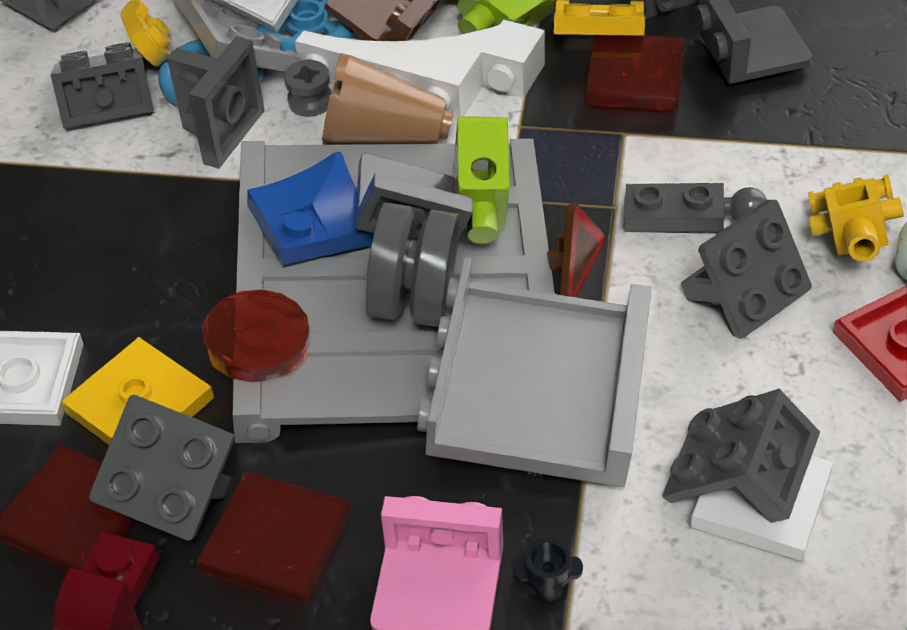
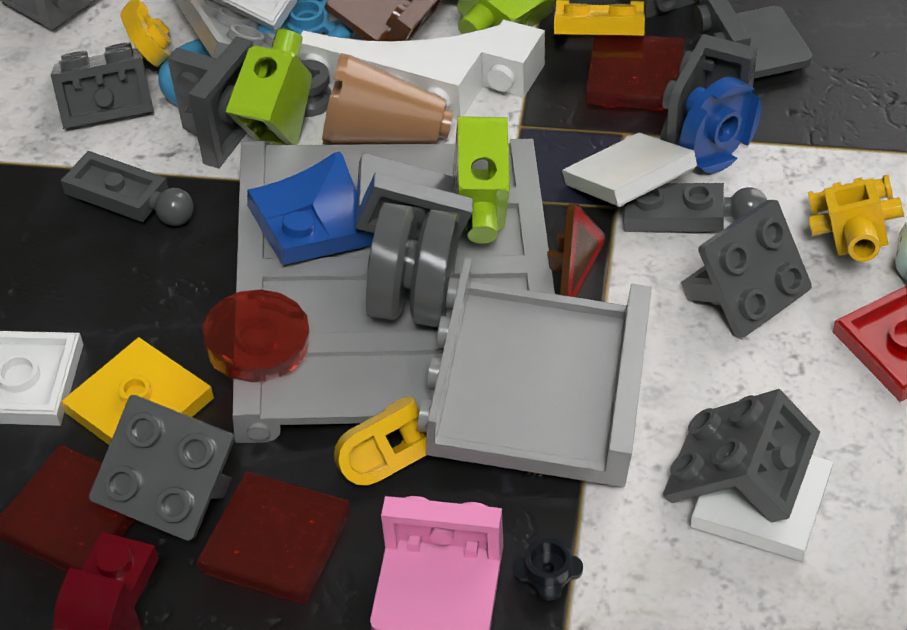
none -> dark grey plate [60,151,194,226]
none -> lime torso [225,29,312,145]
none -> yellow plate [334,396,427,485]
none -> white tile [562,133,697,207]
none -> dark grey bracket [660,34,758,145]
none -> blue plate [677,77,762,173]

